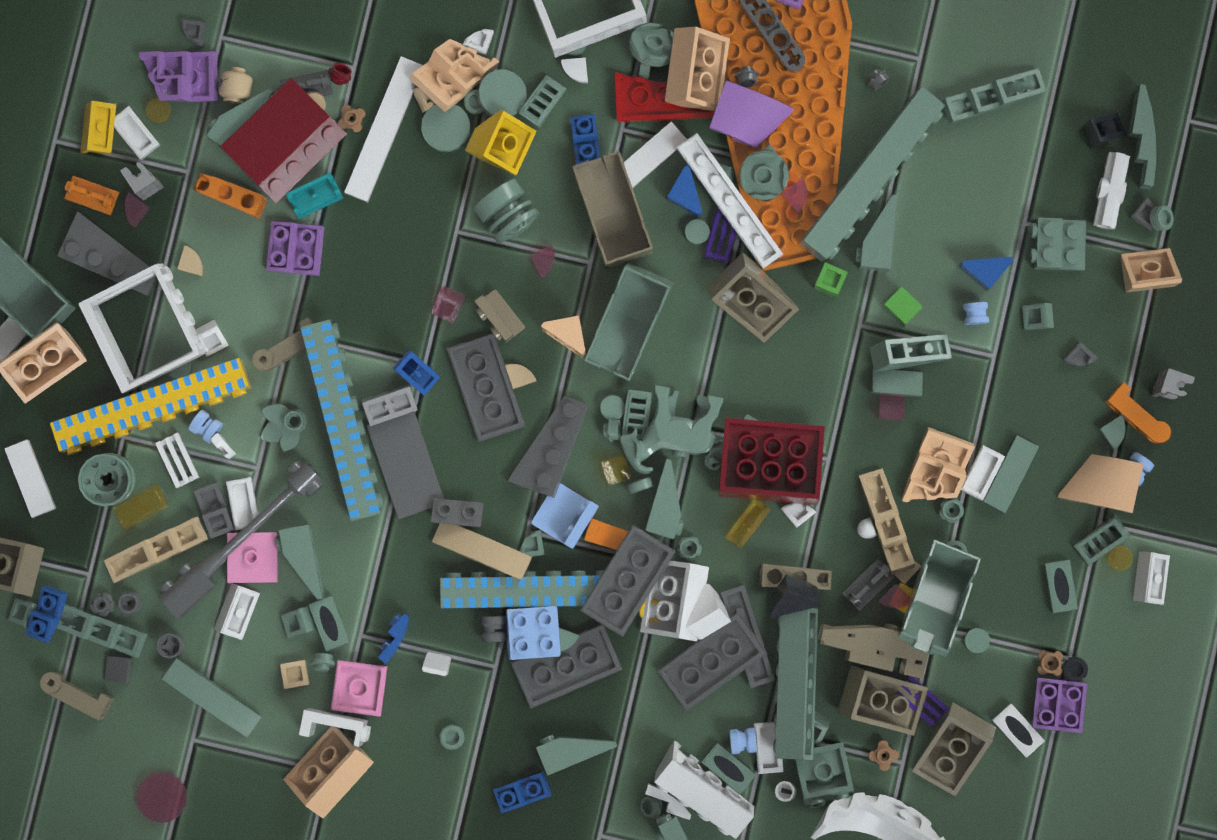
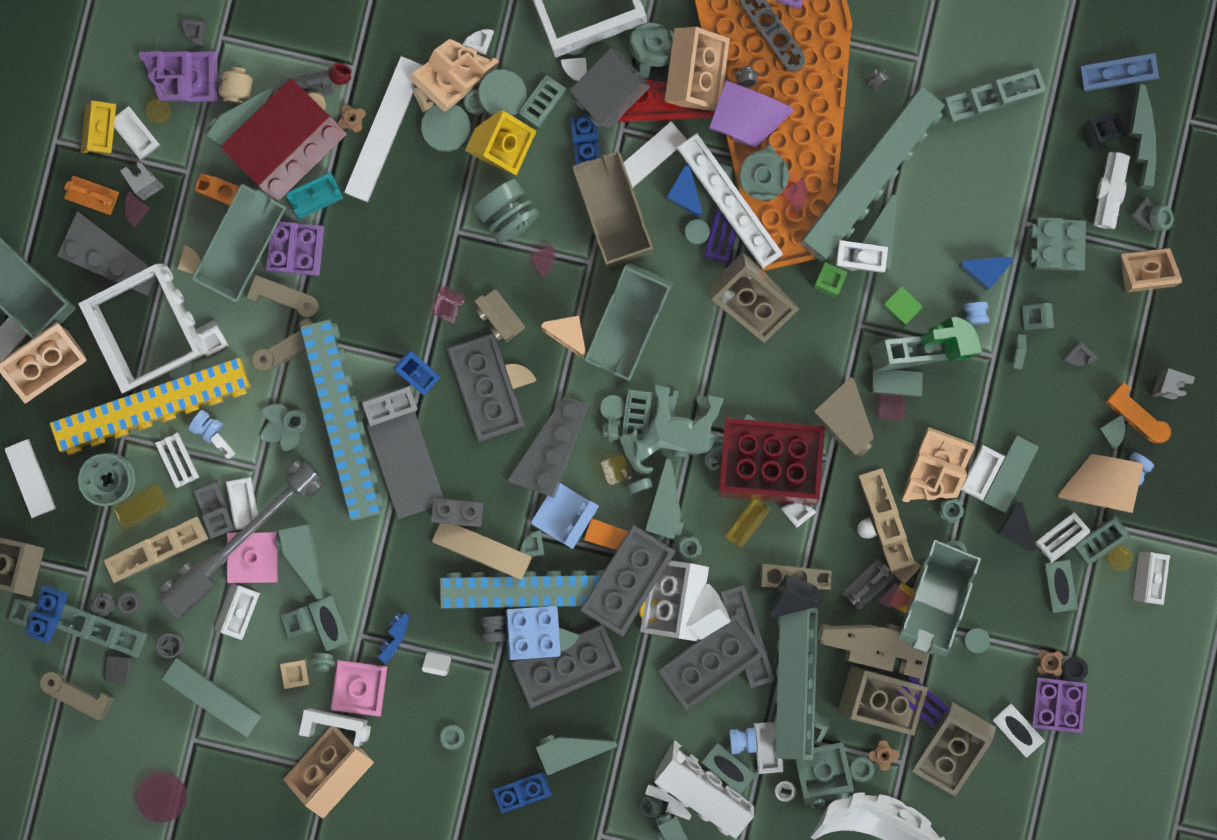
none -> sand green piece [192,183,287,303]
none -> dark tan leg [247,275,320,319]
none -> dark grey brick [570,48,650,129]
none -> dark tan slope [811,377,874,458]
none -> white slope [836,240,888,273]
none -> sand green tile [849,756,874,782]
none -> brick [921,317,982,362]
none -> black slope [997,502,1036,551]
none -> sand green tile [1012,334,1027,369]
none -> white tile [1035,512,1090,563]
none -> medium blue hinge [1081,53,1159,92]

